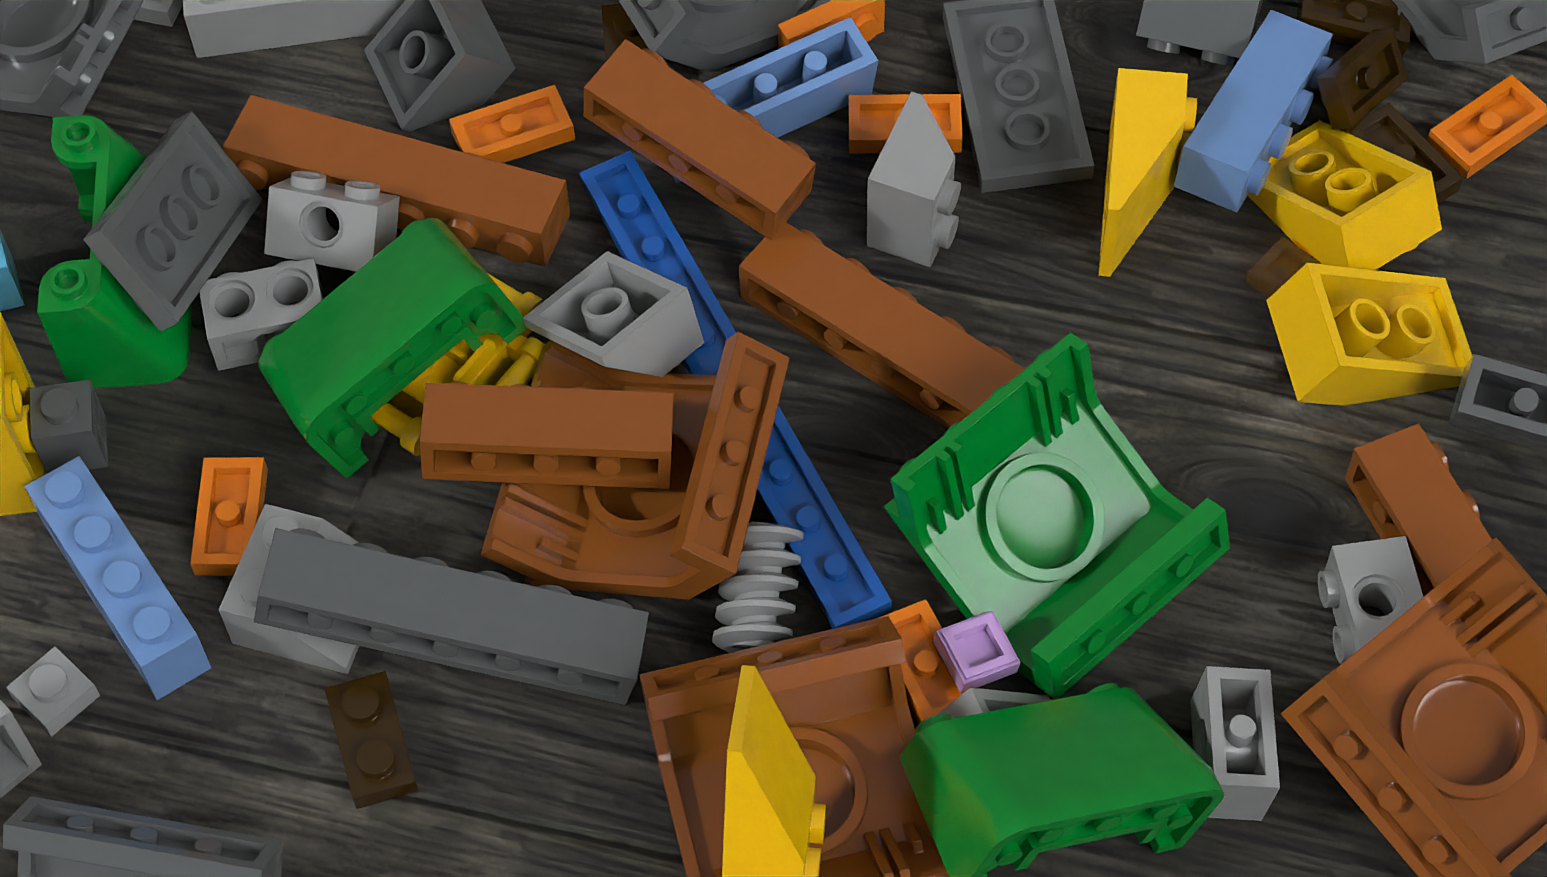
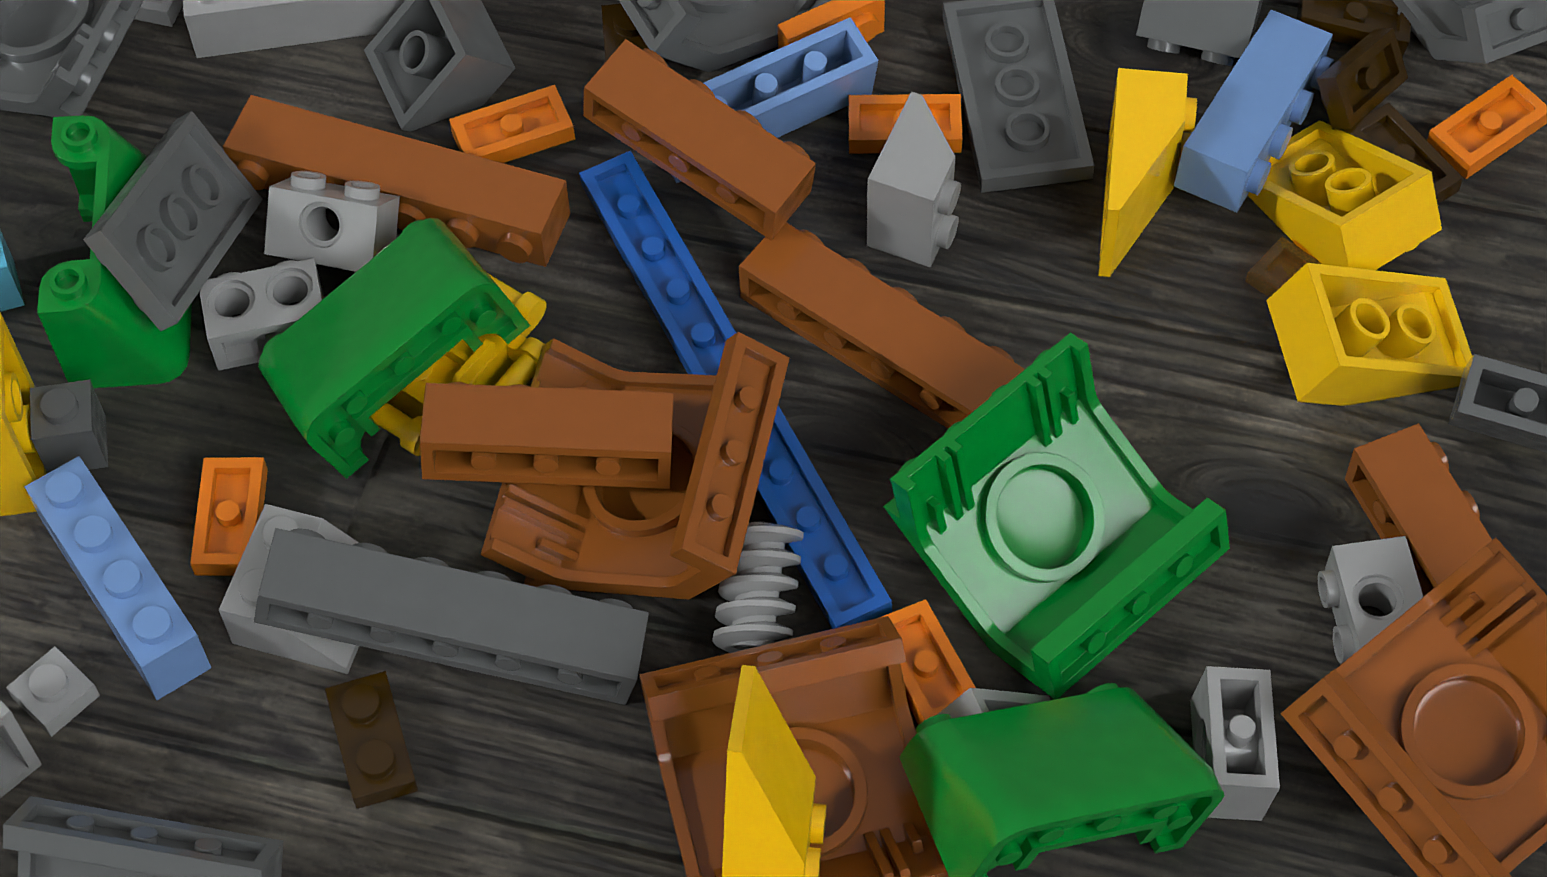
light grey slope [522,251,704,377] -> none
lavender tile [933,610,1021,694] -> none

